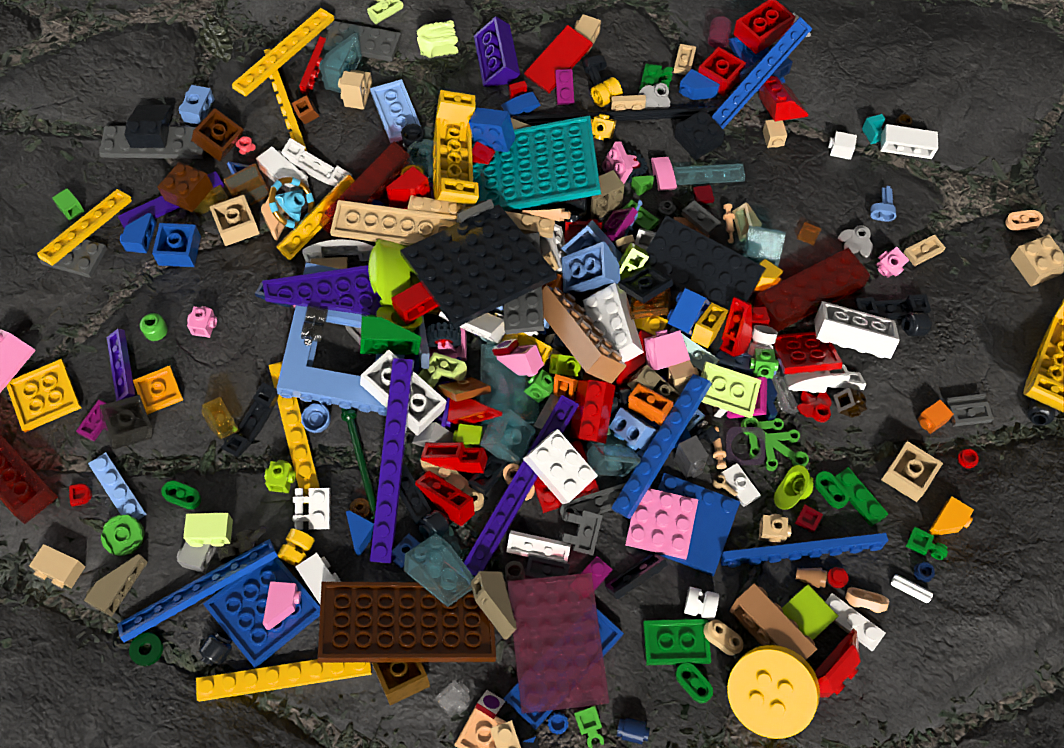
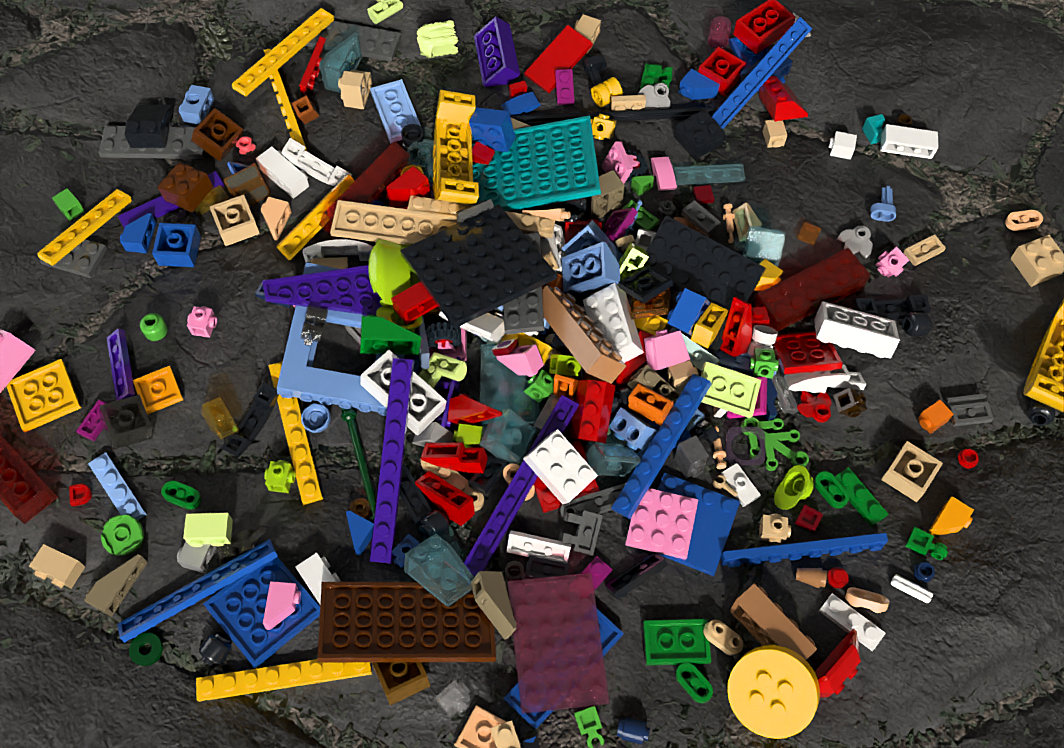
medium azure piece [269,177,315,228] -> none
yellow wheel [278,529,315,566] -> none
white plate [293,488,331,530] -> none
dark orange plate [437,377,491,402] -> none
tile [475,690,505,719] -> none
blue piece [547,712,569,735] -> none
tan plate [673,44,696,75] -> none
white wheel [684,587,719,620] -> none
lime slope [782,584,839,640] -> none

